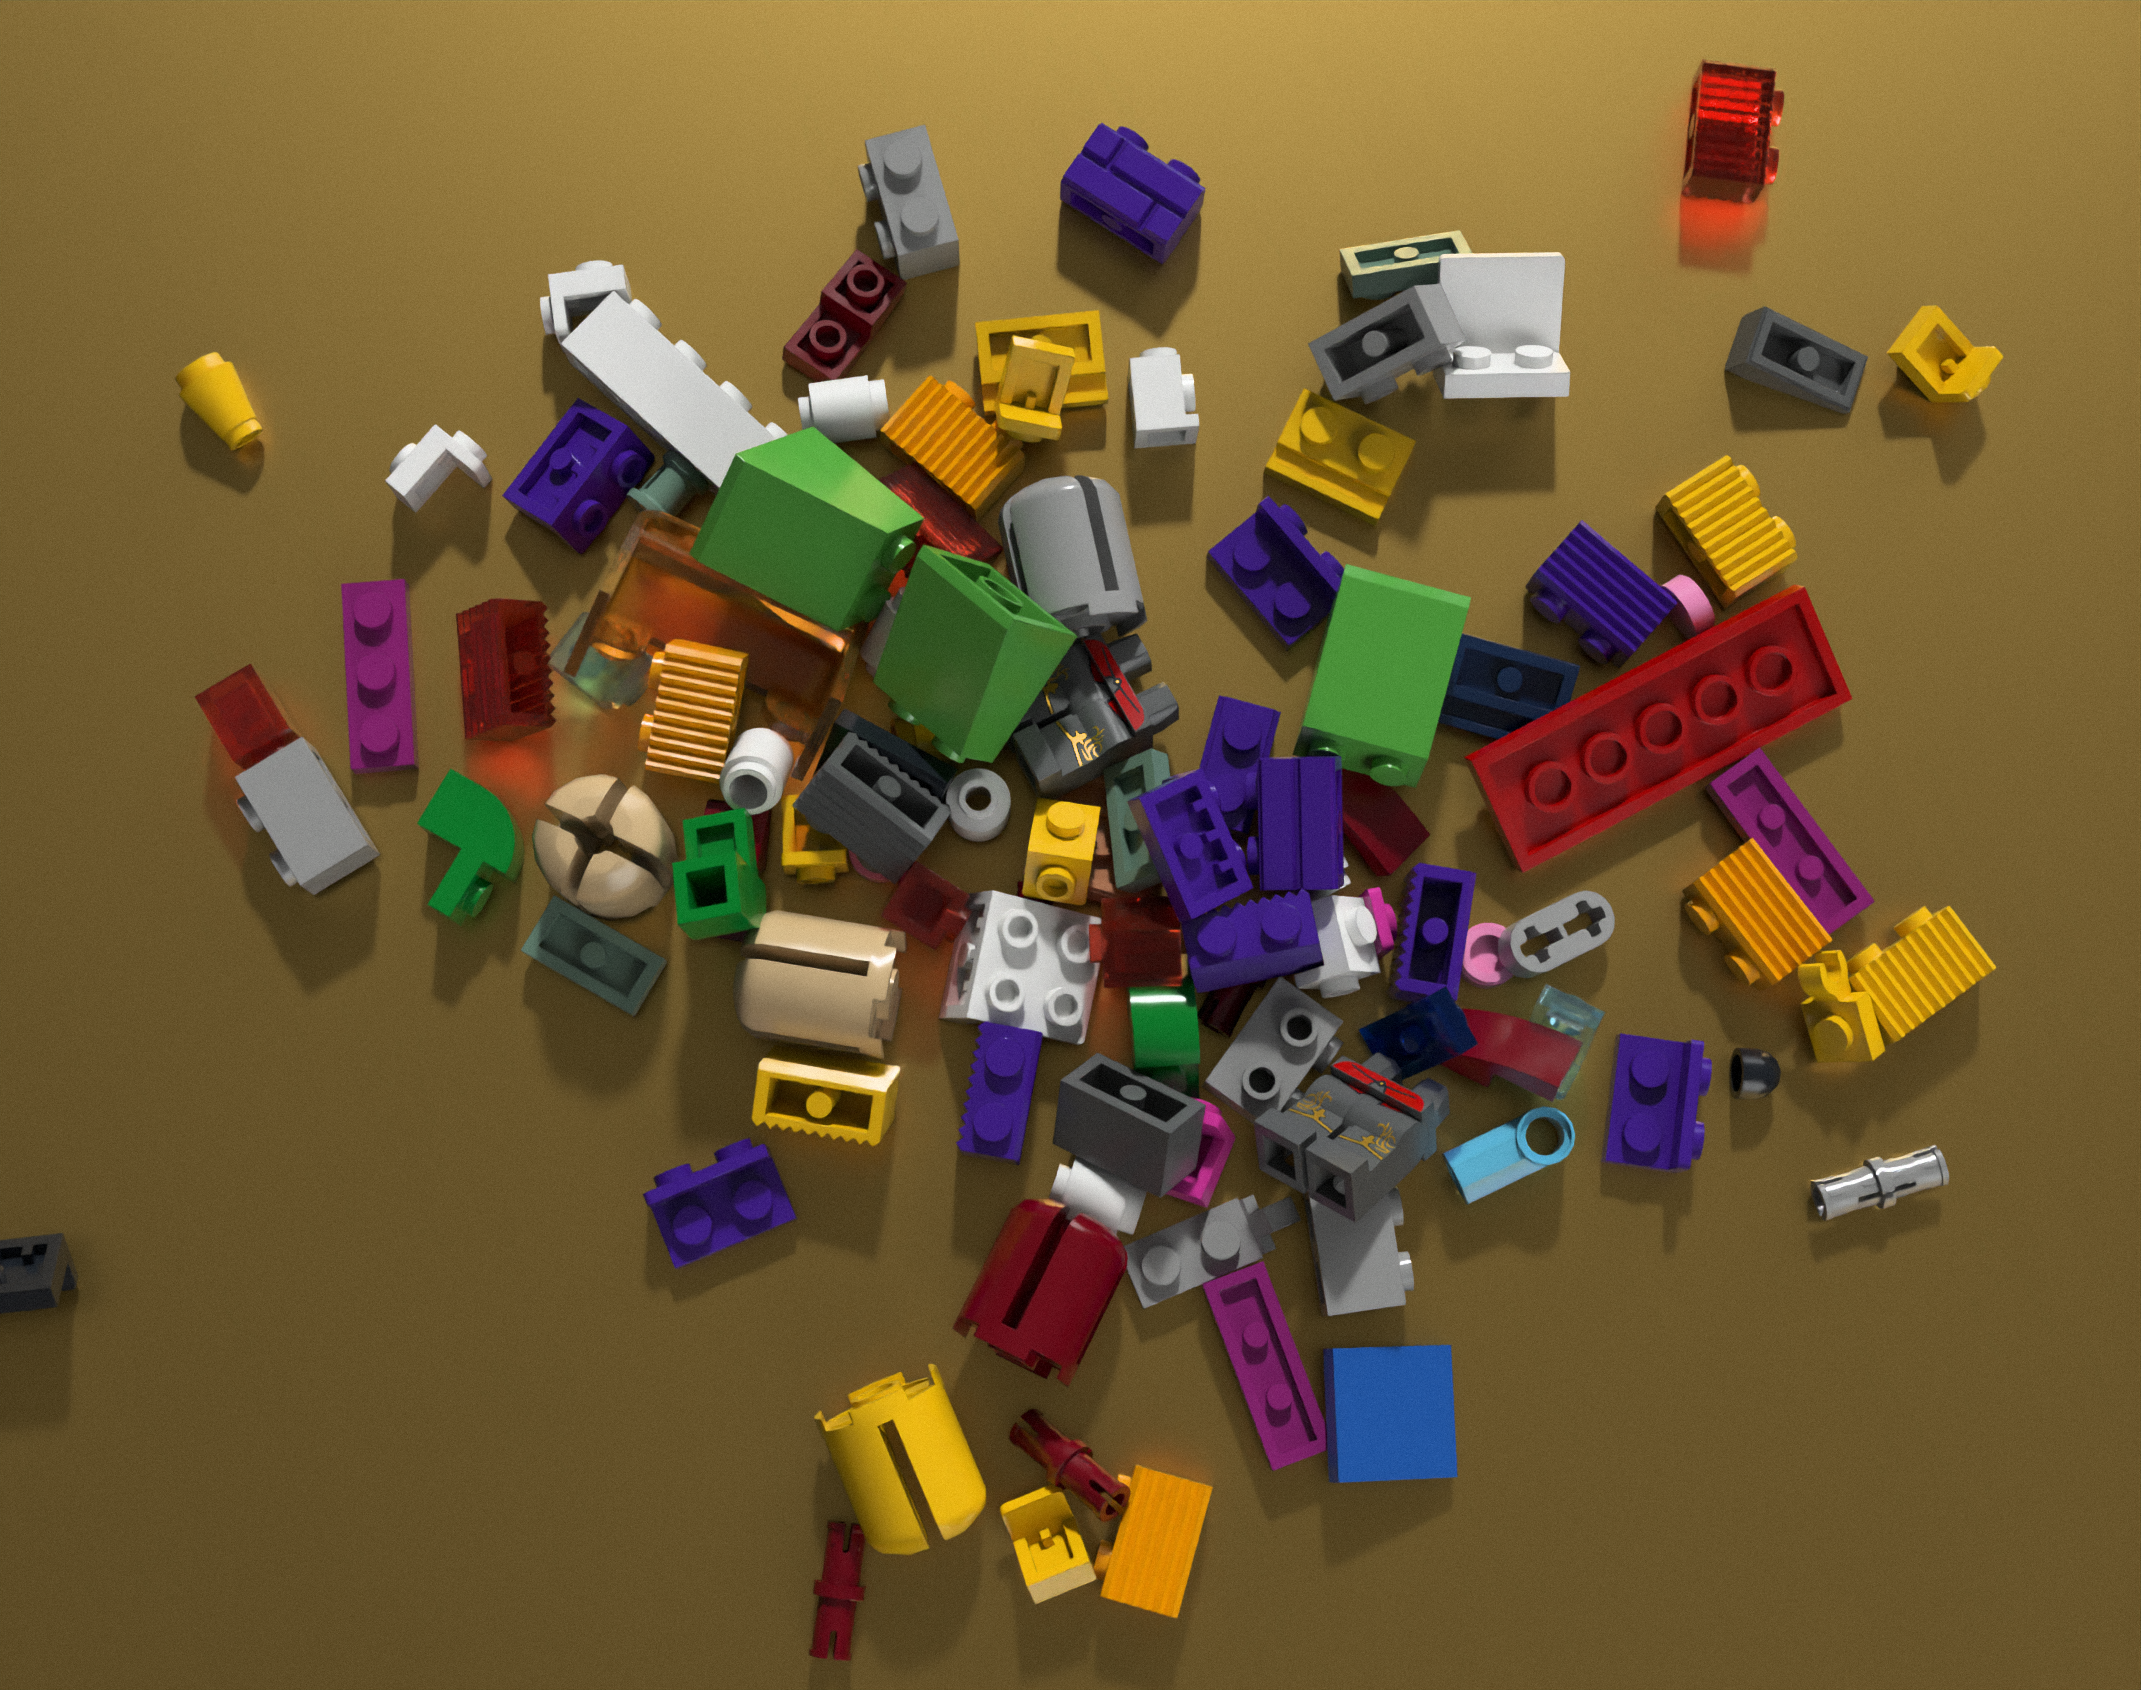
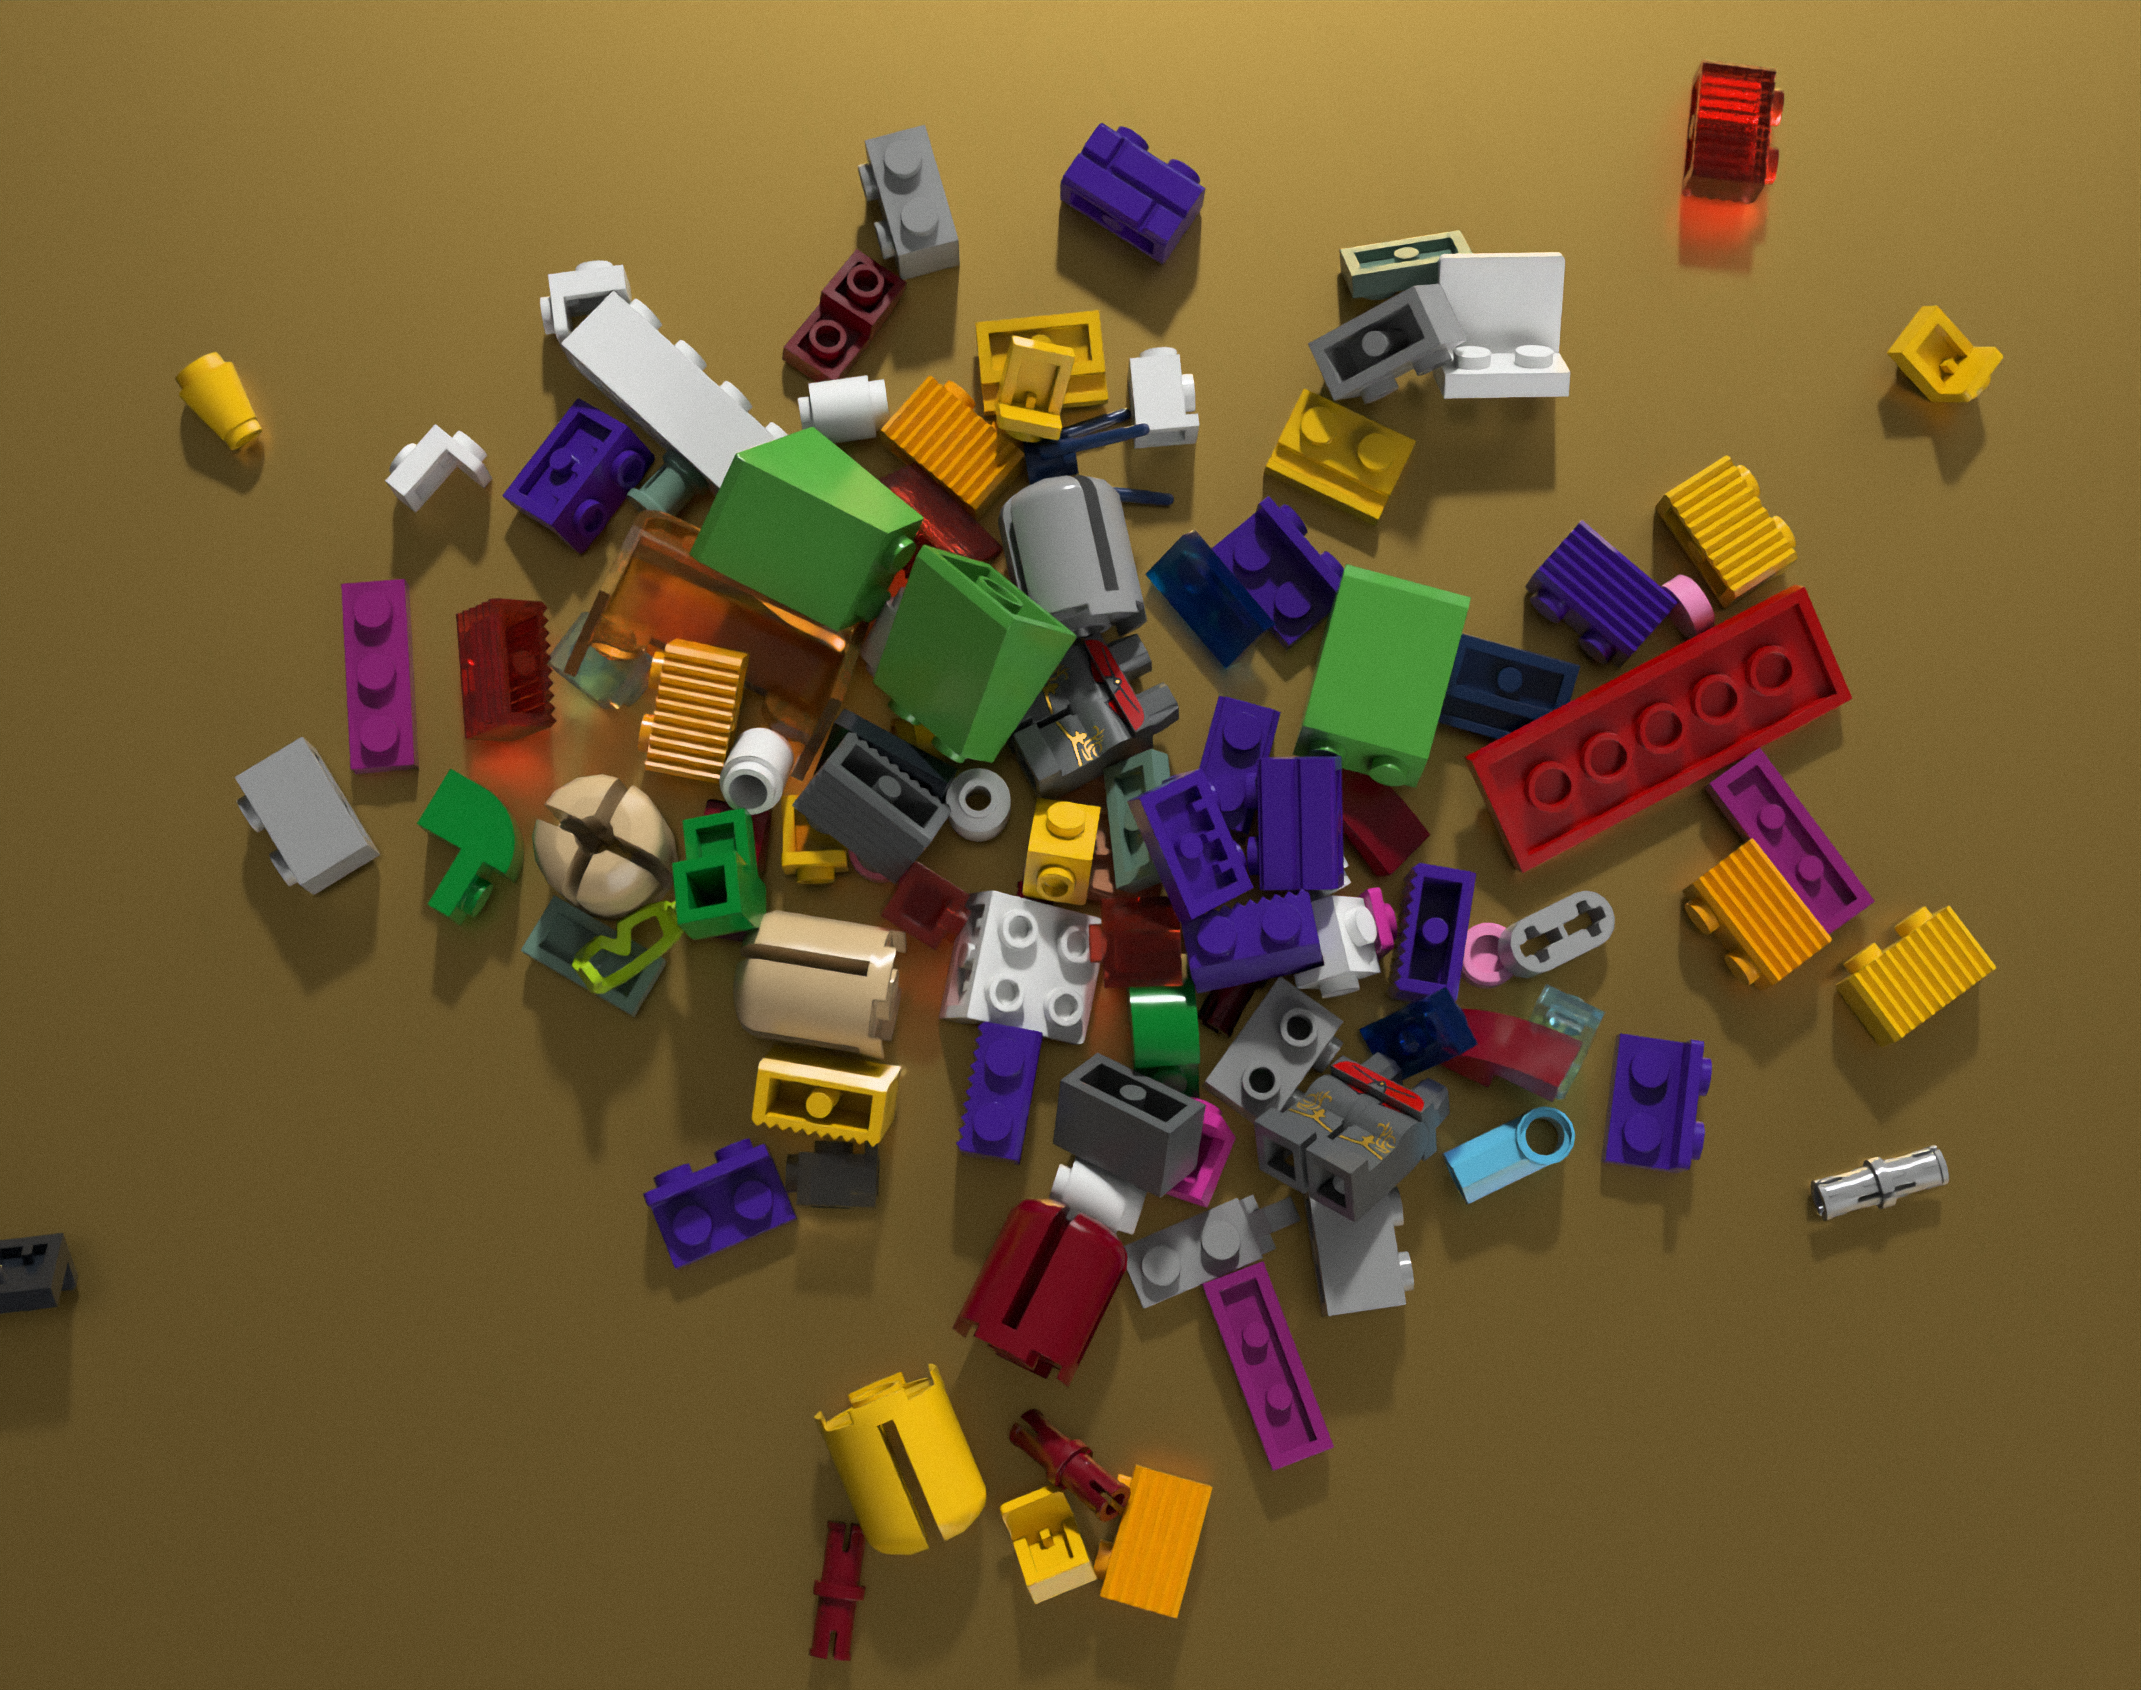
clear red brick [195,663,301,771] -> none
blue tile [1323,1345,1458,1483] -> none
dark grey slope [1725,306,1868,414] -> none
black hinge [1729,1048,1781,1100] -> none
yellow plate [1798,950,1885,1063] -> none
none -> lime helmet [571,900,684,994]
none -> clear smoke brick [785,1141,881,1210]
none -> dark blue plant [1023,408,1174,506]
none -> clear blue plate [1145,529,1276,669]

